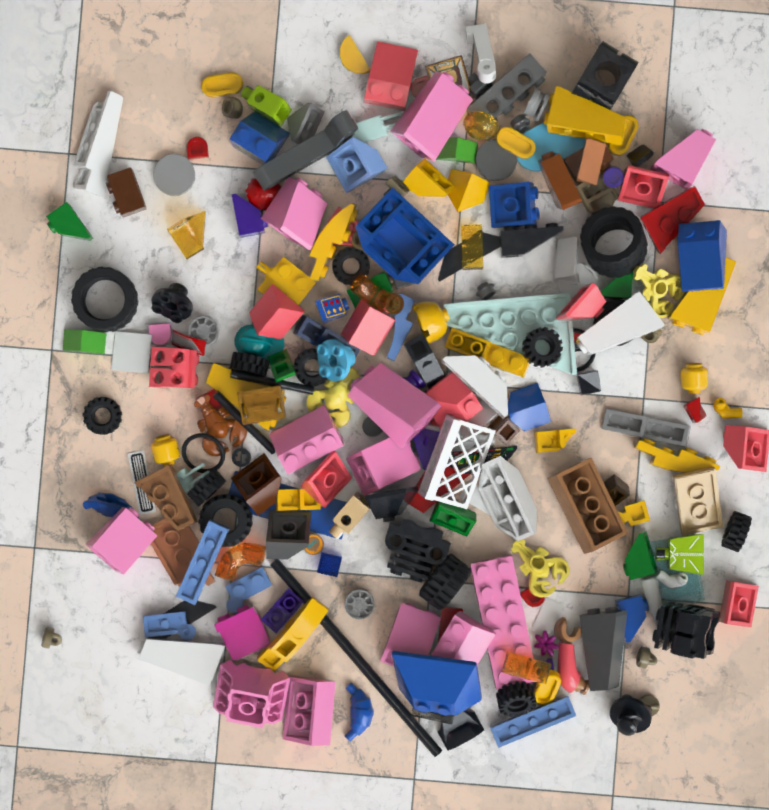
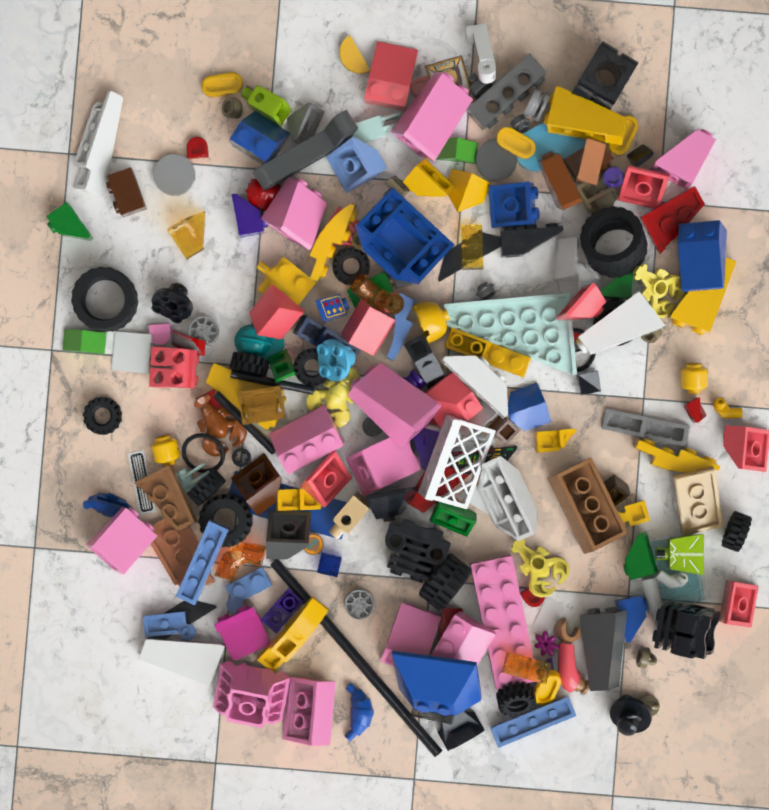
dark tan tile [41,627,62,649] -> none
clear yellow hat [463,111,499,141] -> none
black tyre [522,327,563,368] -> none

